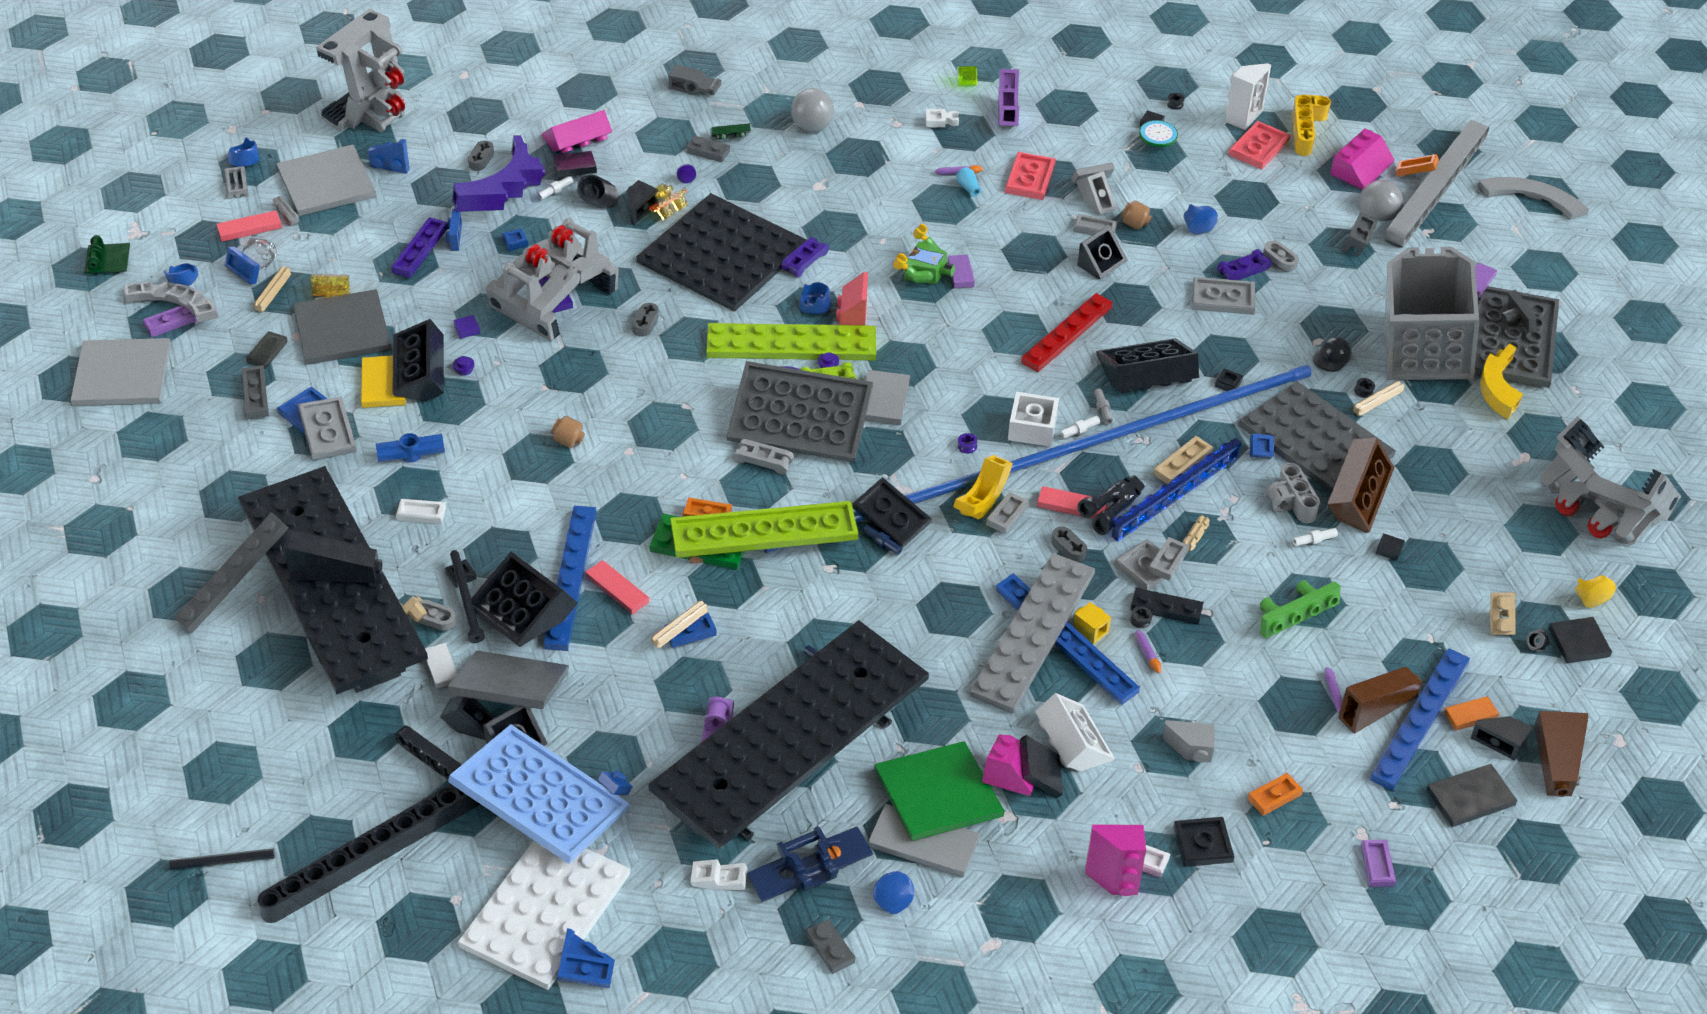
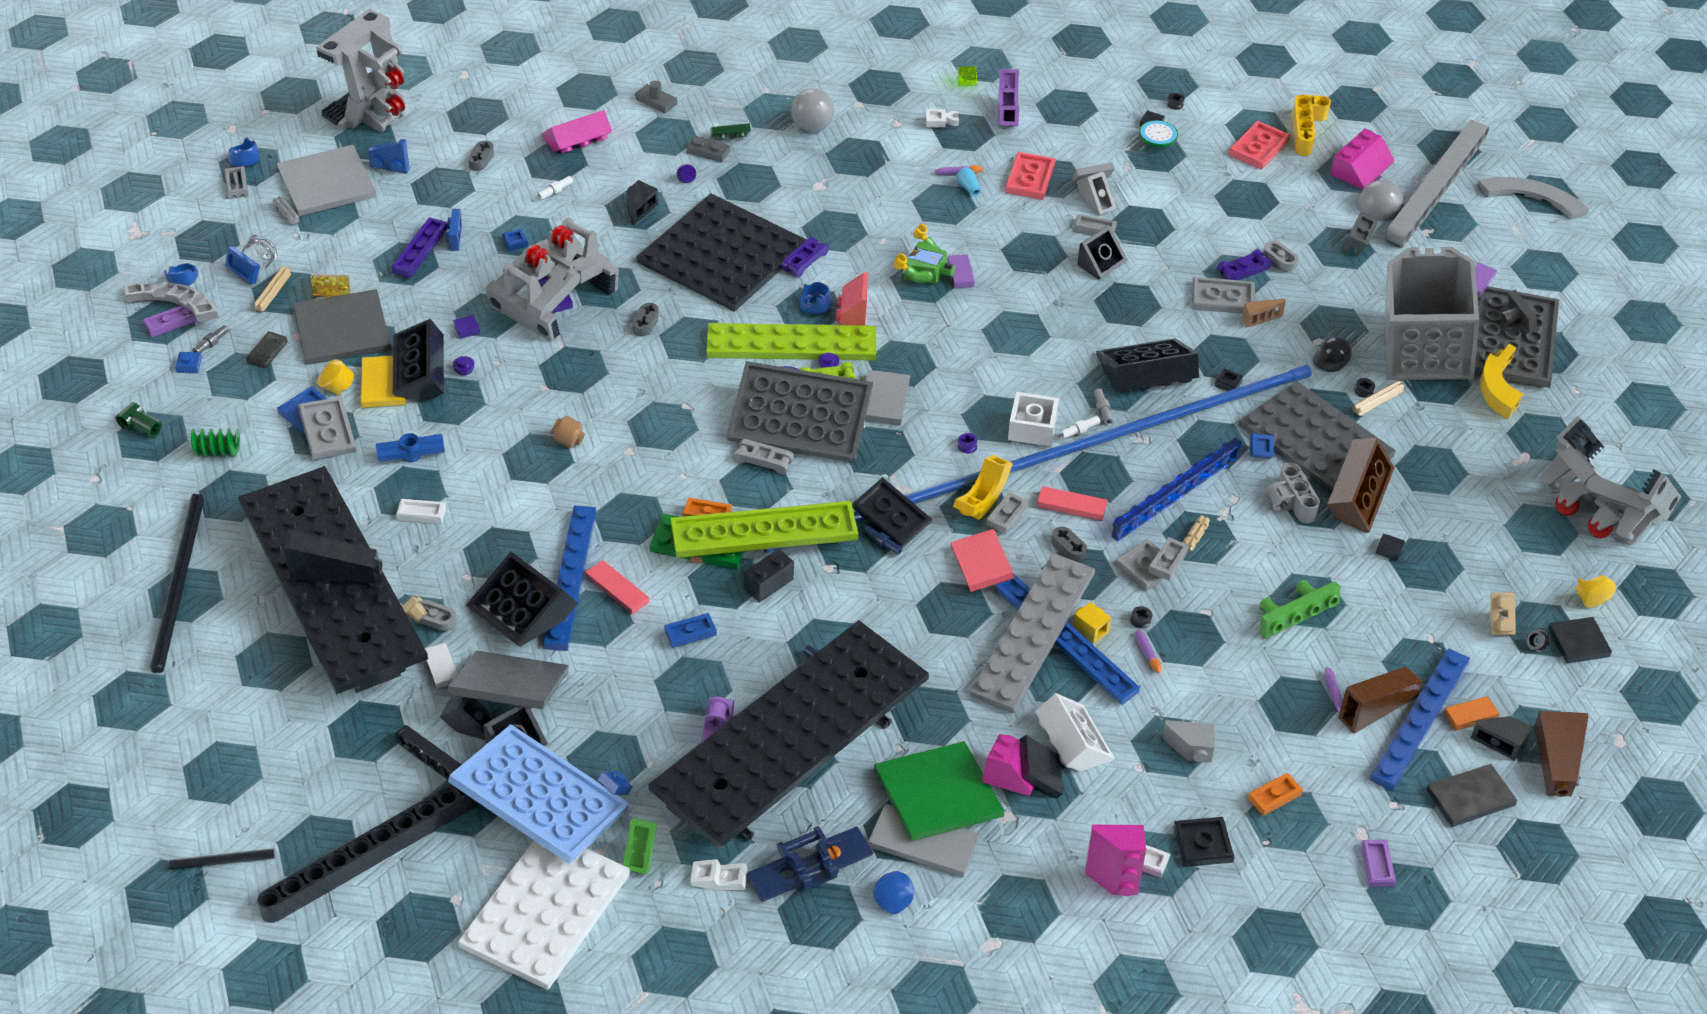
light grey tile [71,338,171,406] -> none
dark green hinge [84,235,130,274] -> none
dark grey plate [175,512,288,634] -> none
coral tile [216,210,282,241] -> none
dark grey plate [242,365,269,419] -> none
black tile [445,559,477,588] -> none
black bar [450,550,485,643] -> none
dark purple arch [452,135,545,212] -> none
black tile [553,151,597,178] -> none
blue wing [557,928,615,988] -> none
black cap [577,174,618,208] -> none
clear yellow hips [650,183,688,220] -> none
tan axle [651,601,708,648] -> none
dark grey piece [668,64,722,95] -> none
dark grey plate [806,919,855,974] -> none
red plate [1021,293,1113,372] -> none
black piece [1077,475,1145,535] -> none
medium nougat head [1121,200,1152,230] -> none
black plate [1130,587,1204,625] -> none
tan plate [1153,436,1213,486] -> none
blue hair [1183,204,1218,235] -> none
white slope [1225,63,1271,130] -> none
white bar [1293,528,1338,546] -> none
orange tile [1396,154,1439,177] -> none
none -> dark green piece [115,402,162,438]
none -> black axle [150,493,204,673]
none -> blue plate [175,352,202,373]
none -> green piece [191,429,240,457]
none -> dark grey bar [192,325,229,353]
none -> yellow hair [317,359,354,396]
none -> bright green tile [623,818,658,874]
none -> dark grey tile [635,81,677,113]
none -> black brick [744,548,794,603]
none -> coral tile [951,529,1014,592]
none -> medium nougat slope [1242,298,1286,327]

